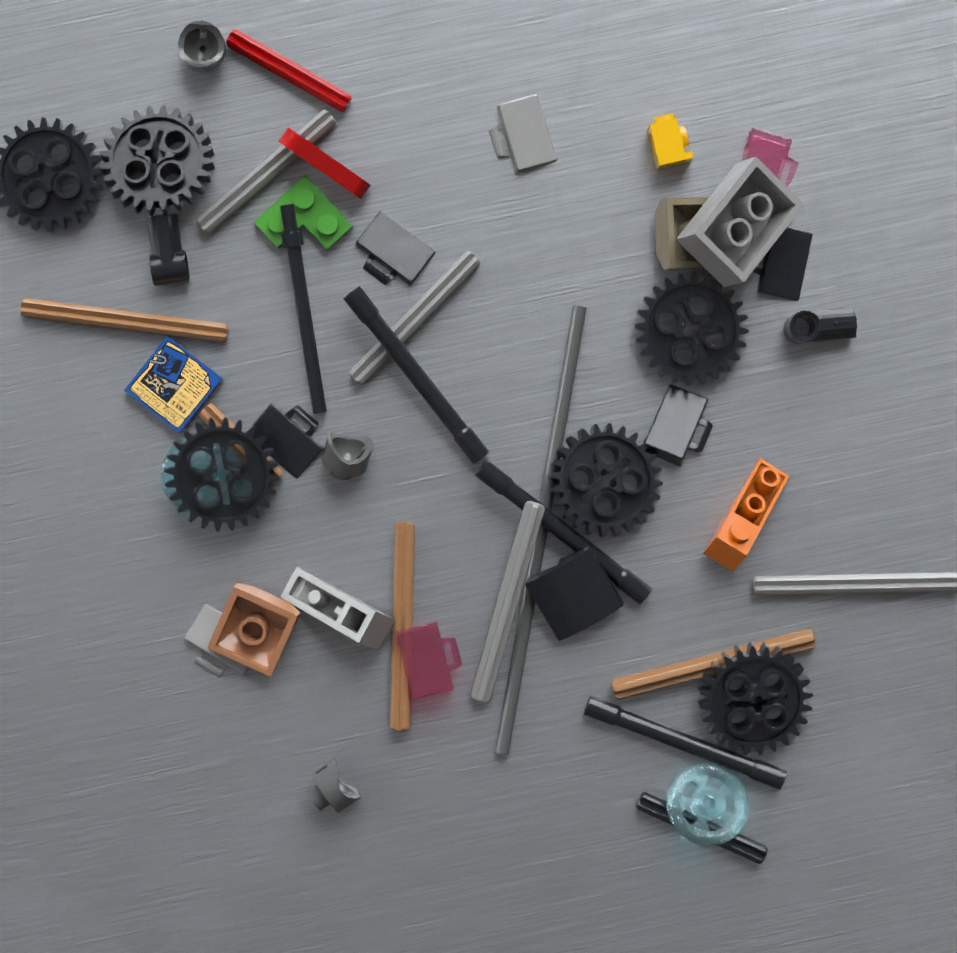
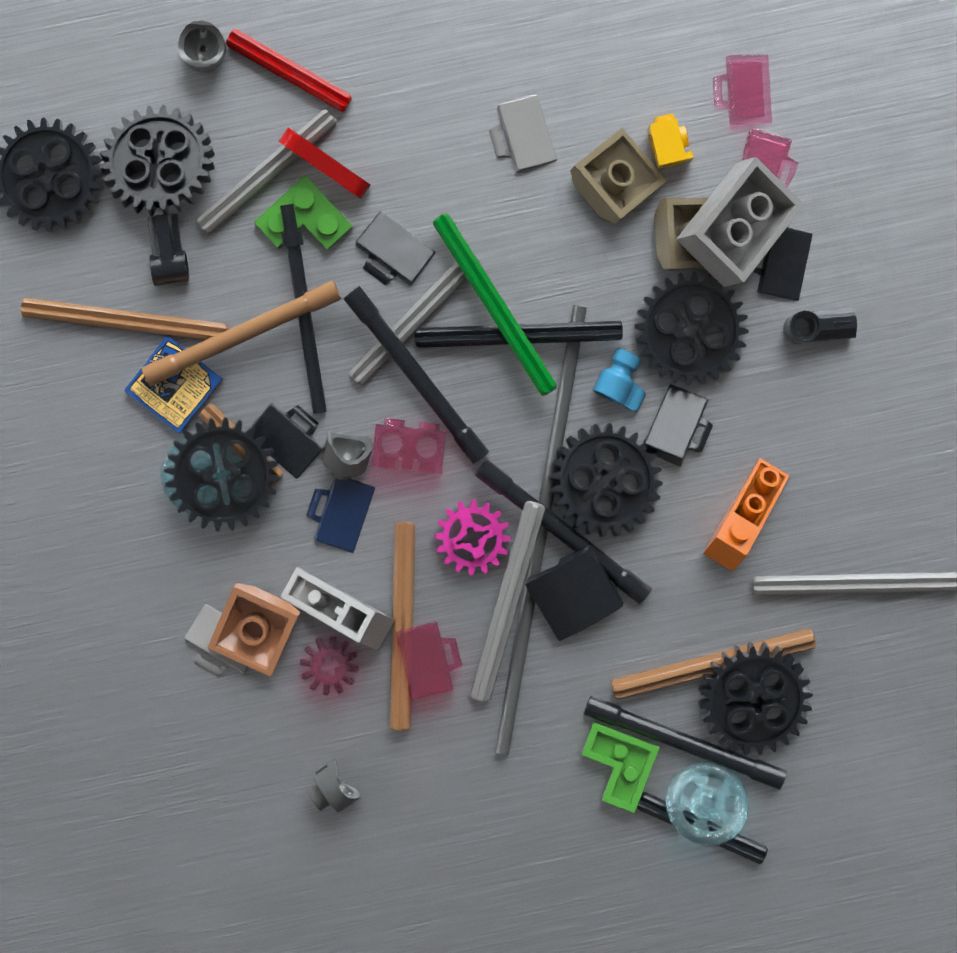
none -> medium nougat piece [142,280,342,386]
none -> clear pink gear [300,635,360,696]
none -> dark blue piece [306,477,375,553]
none -> clear pink brick [372,418,446,474]
none -> black axle [414,321,623,348]
none -> green axle [433,213,557,396]
none -> dark pink gear [435,499,511,575]
none -> dark tan slope [570,128,667,224]
none -> bright green plate [581,721,660,813]
none -> dark azure piece [592,348,646,413]
none -> clear pink piece [713,54,772,125]

